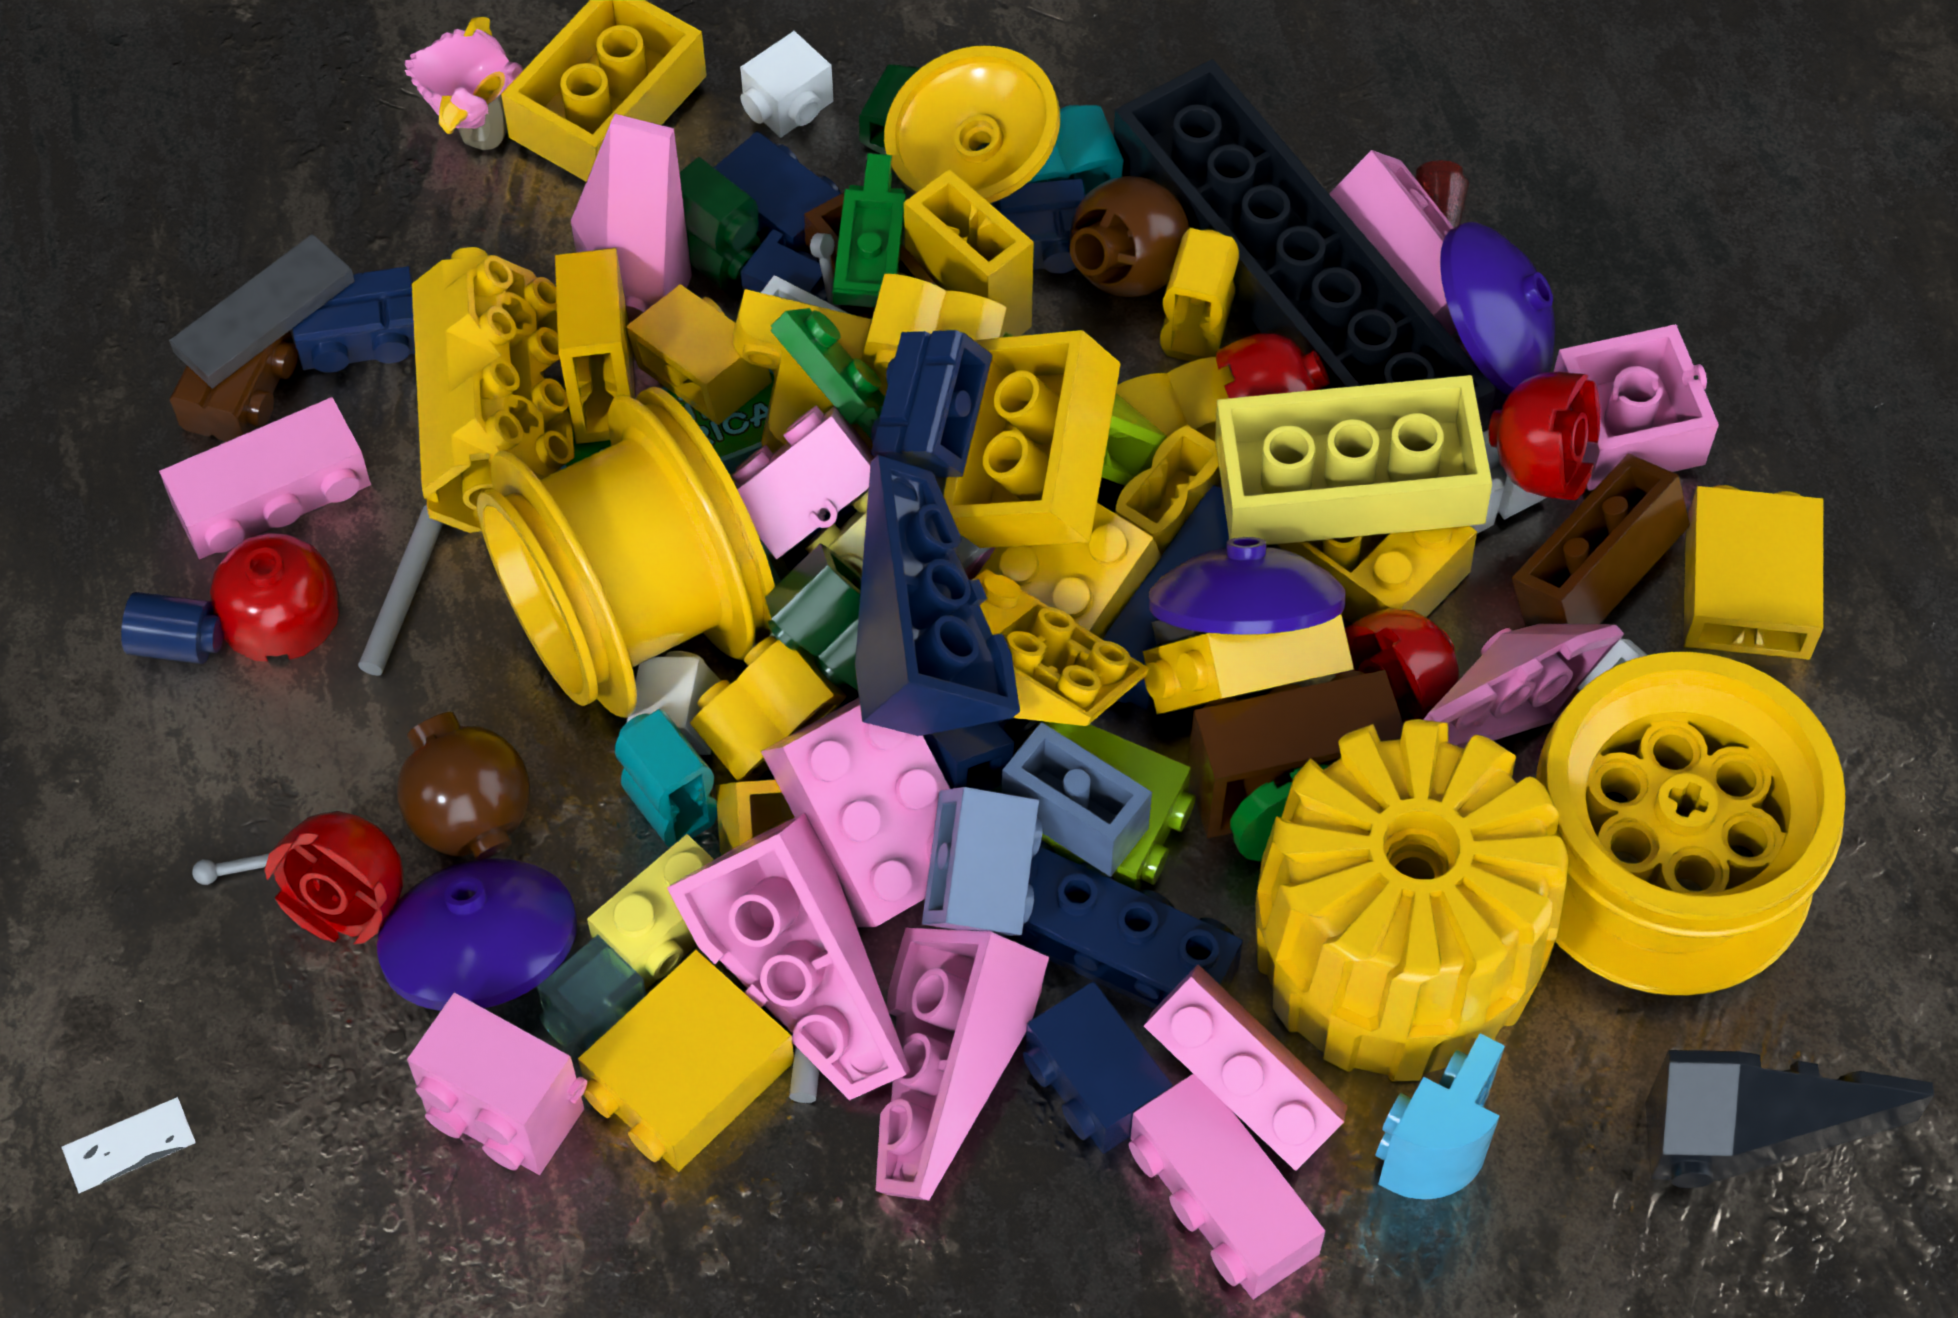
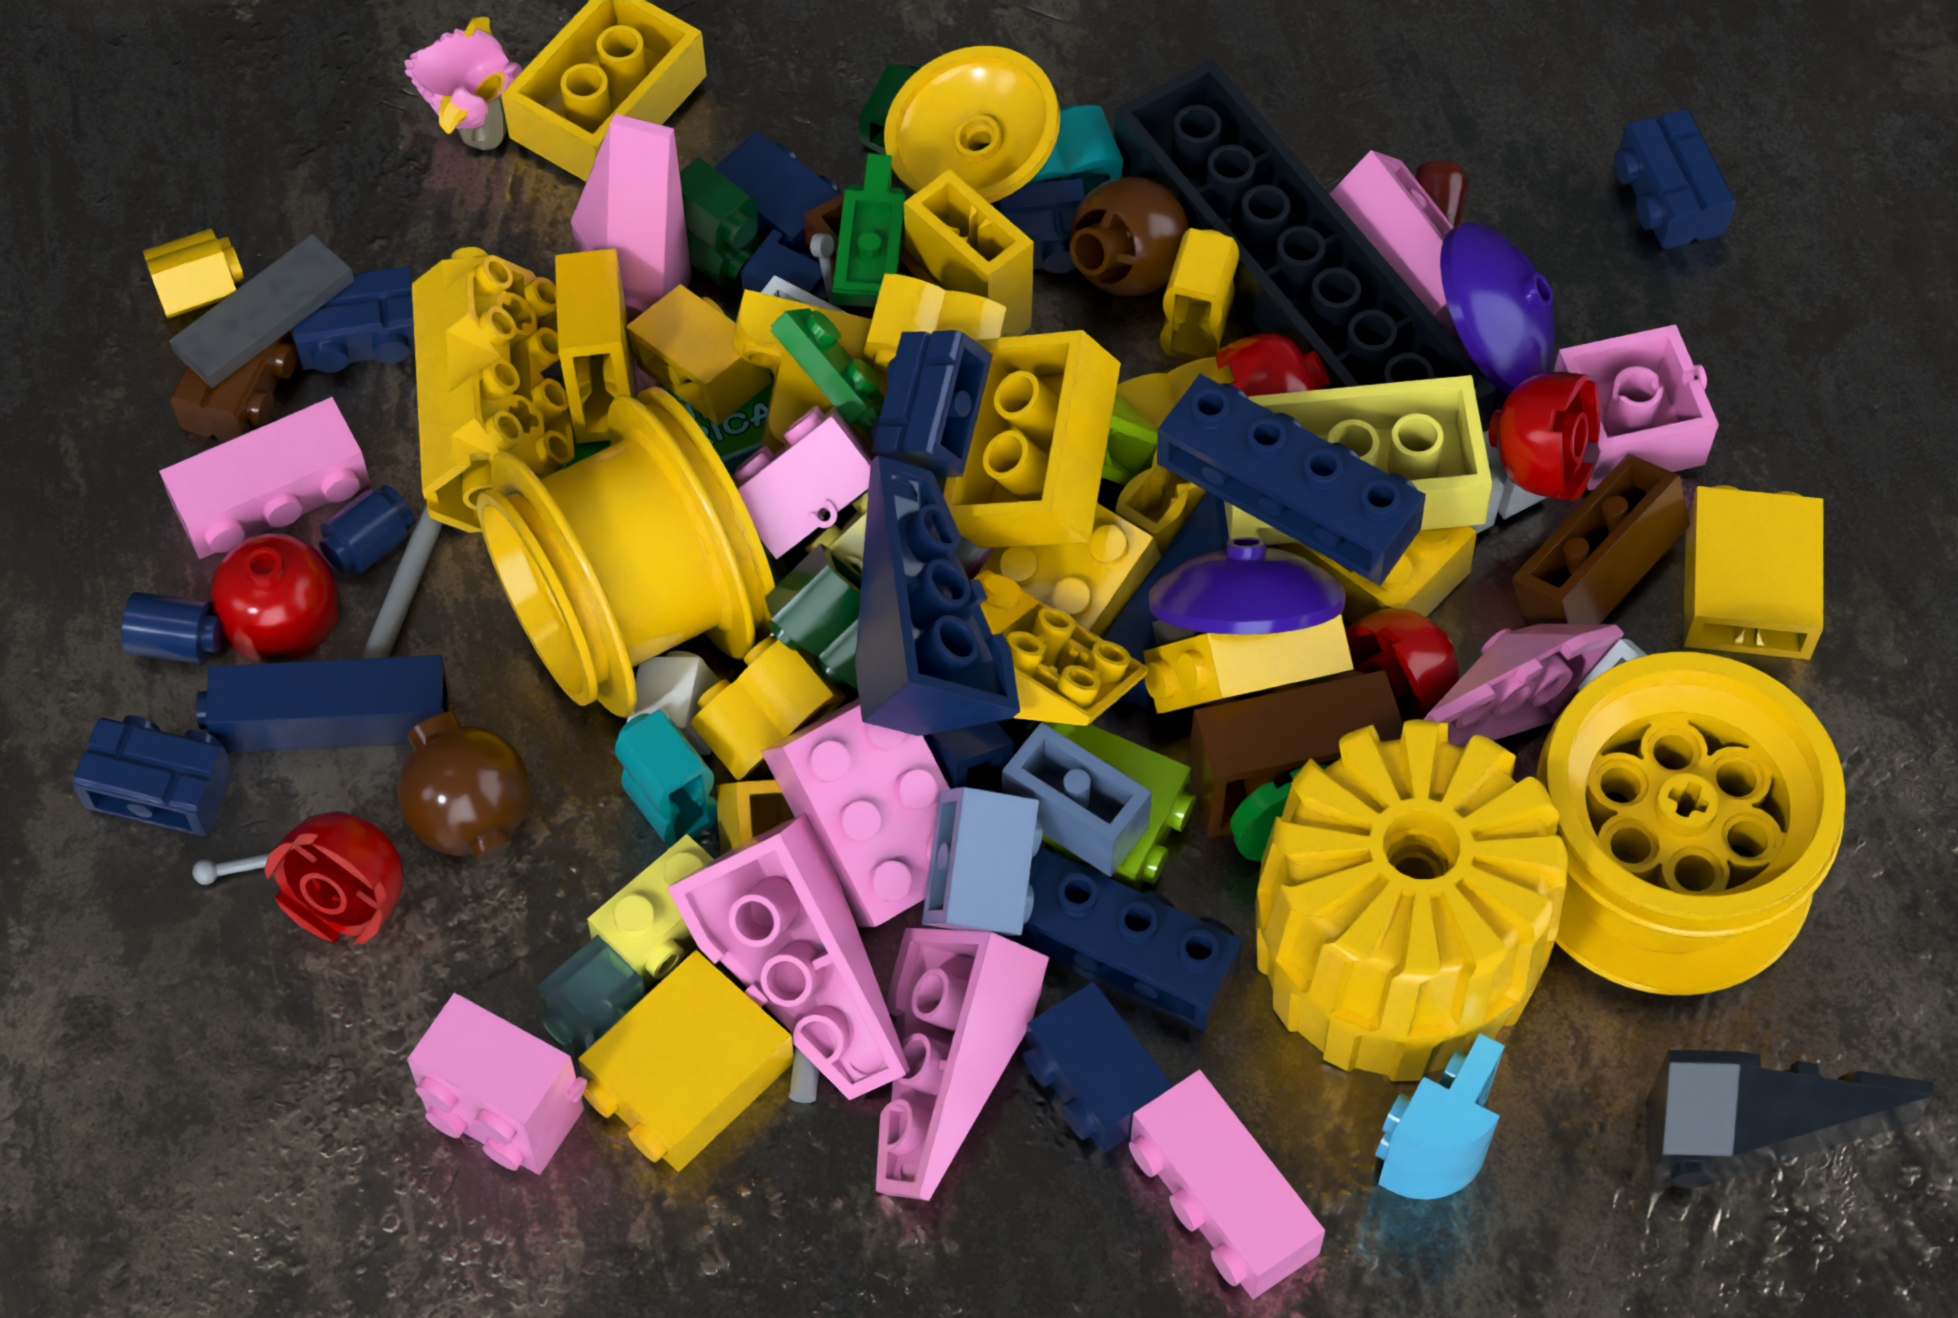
white sticker [62,1097,196,1193] -> none
dark purple dish [377,858,577,1011] -> none
white brick [740,31,834,138] -> none
bright pink brick [1144,964,1347,1171] -> none
none -> dark blue brick [73,715,234,837]
none -> yellow brick [142,228,245,319]
none -> dark blue brick [196,655,450,753]
none -> dark blue brick [319,485,415,574]
none -> dark blue brick [1157,373,1426,586]
none -> dark blue brick [1614,109,1736,250]

